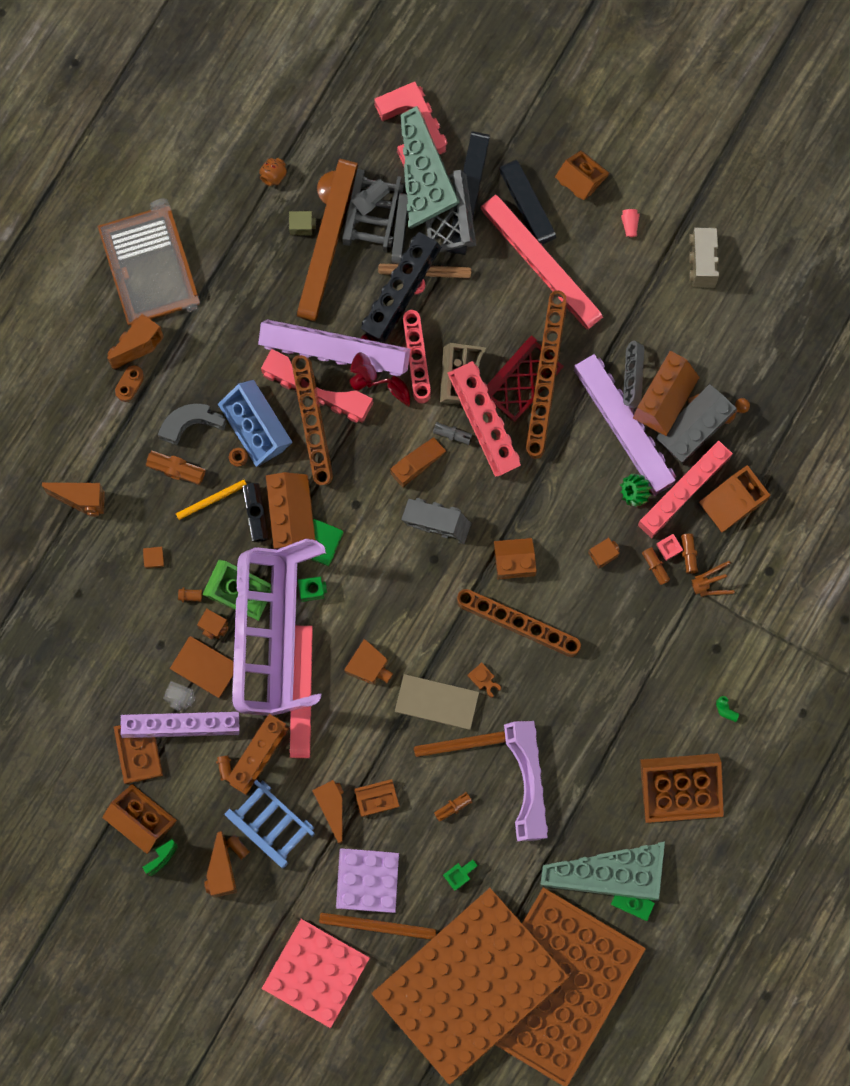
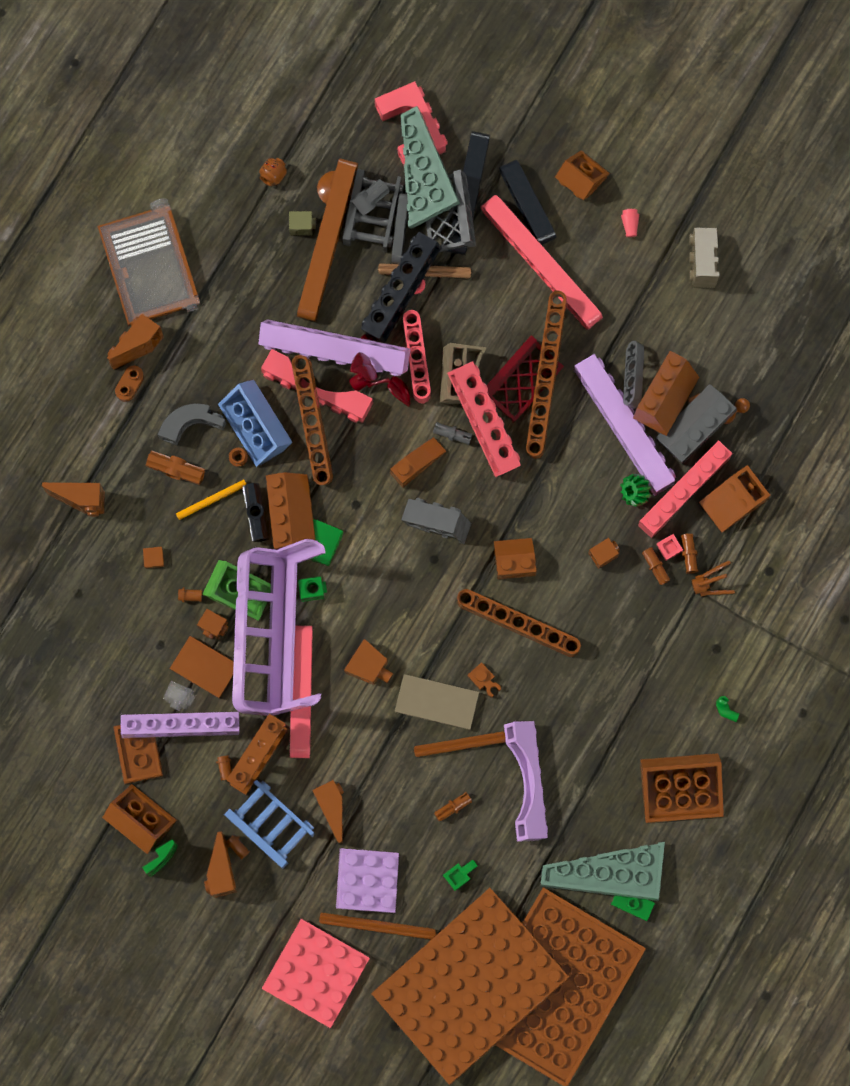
dark orange plate [354,779,399,817] -> none

